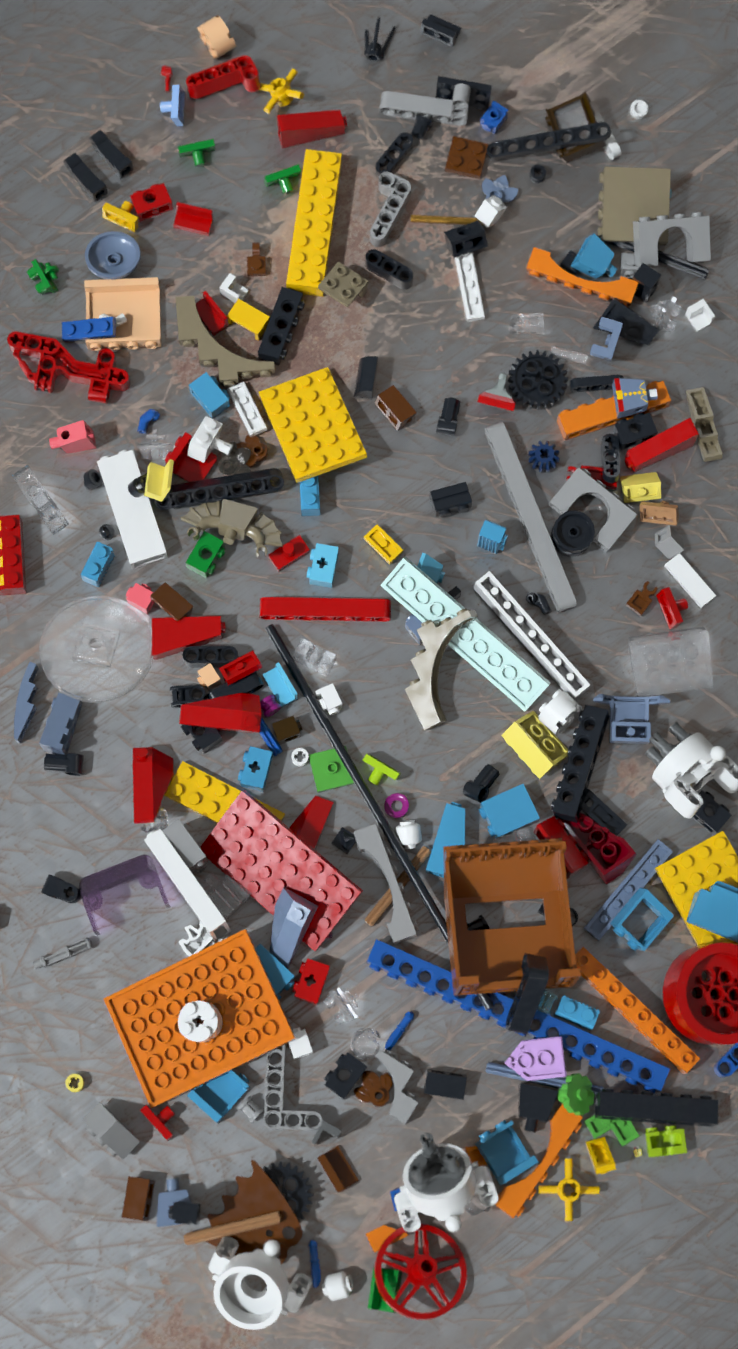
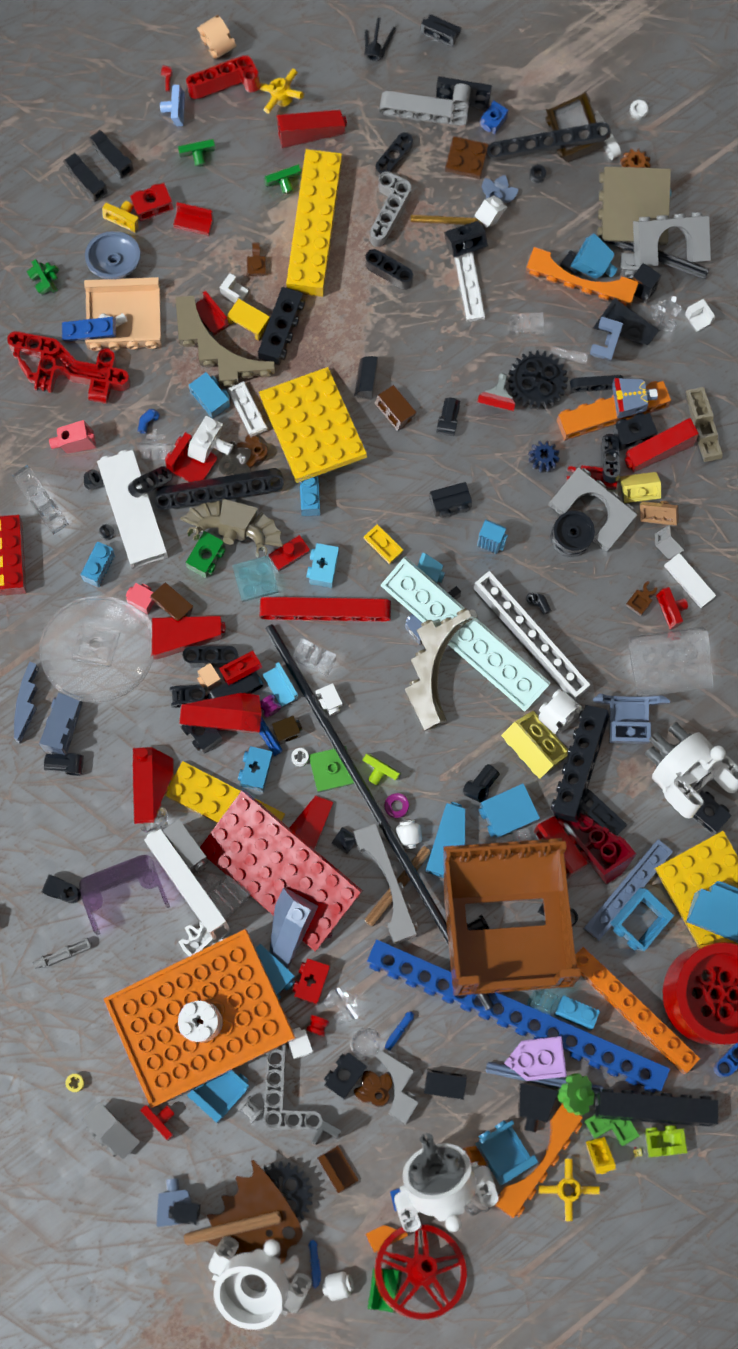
reddish brown hinge [121,1176,155,1221] -> none
light yellow panel [144,459,174,502] -> none
dark tan bracket [318,262,369,307] -> none
black bush [411,115,433,140] -> none
light grey beam [484,422,577,613] -> none
black beam [506,953,549,1034] -> none
none -> clear light blue plate [232,556,279,602]
none -> red wheel [306,1015,330,1037]
none -> dark orange gear [620,148,651,168]

